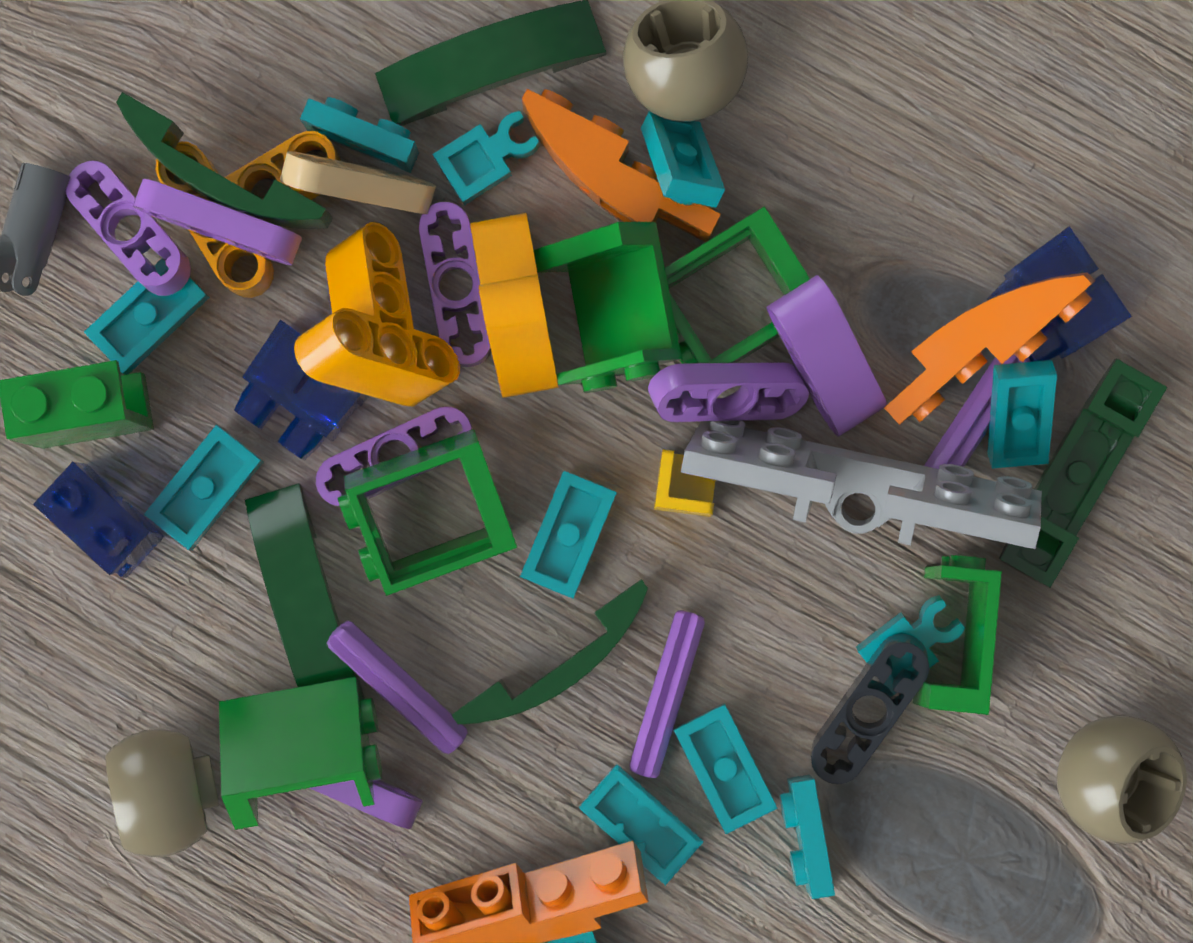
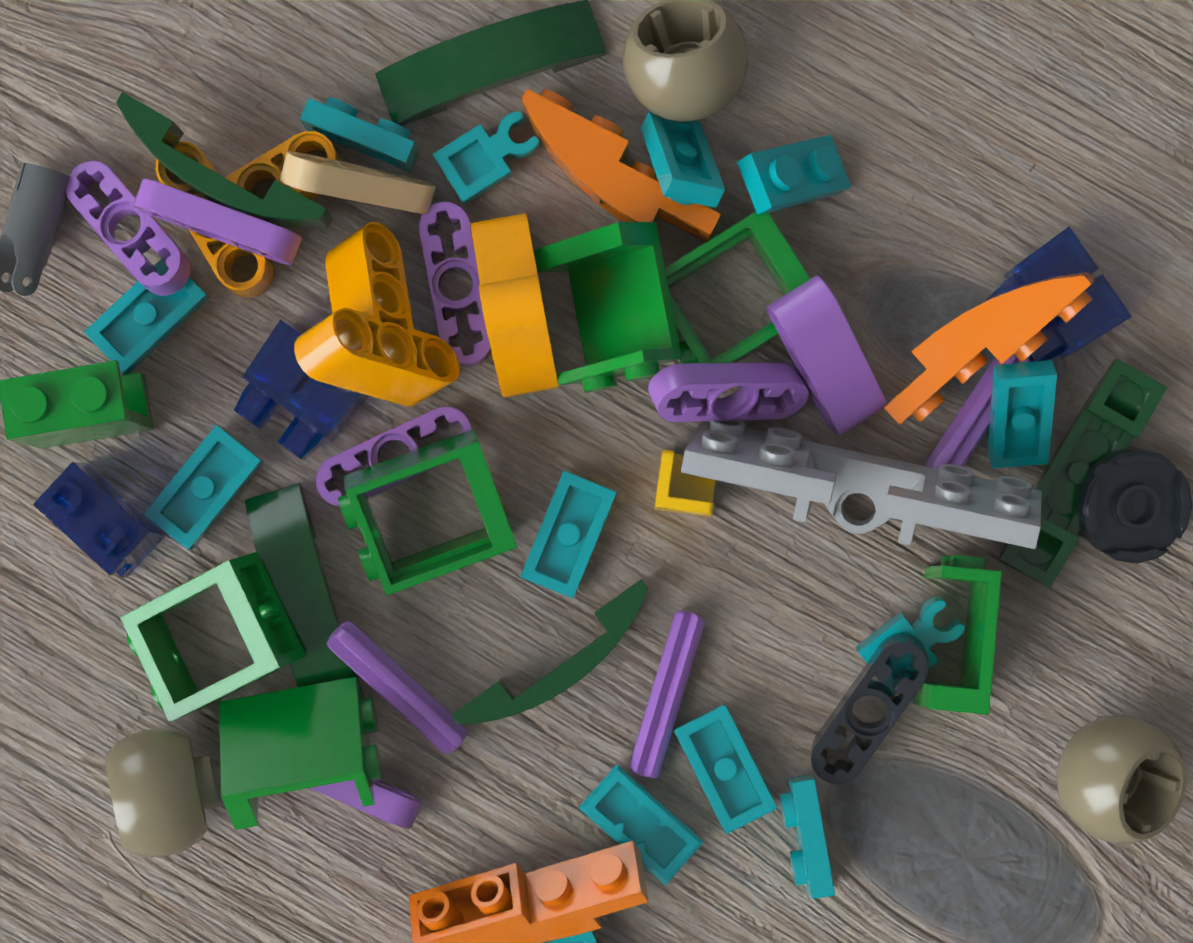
none -> window [120,552,307,723]
none -> teal plate [737,135,851,215]
none -> black tile [1076,447,1193,564]

